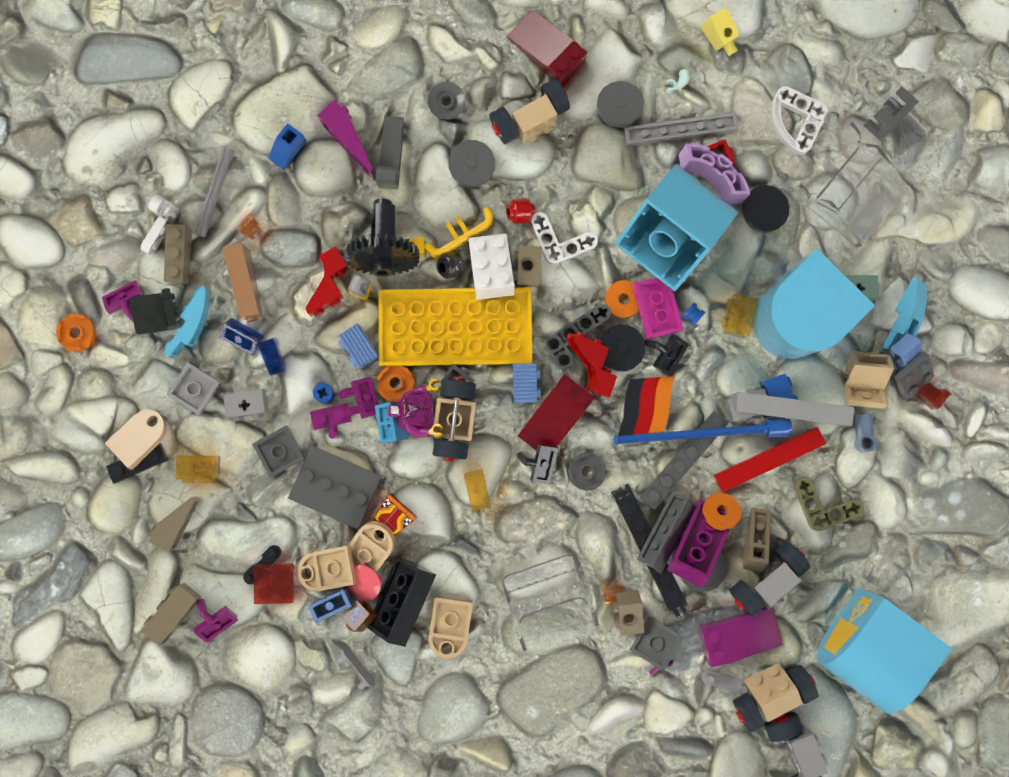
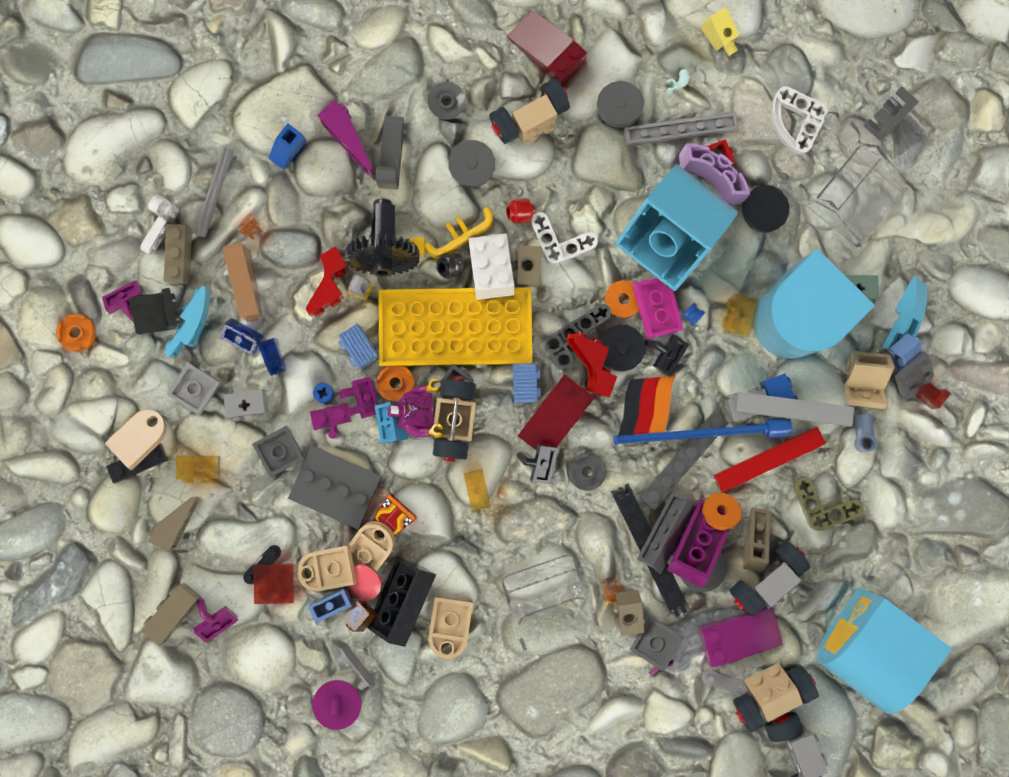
none -> magenta shield [312,680,362,730]

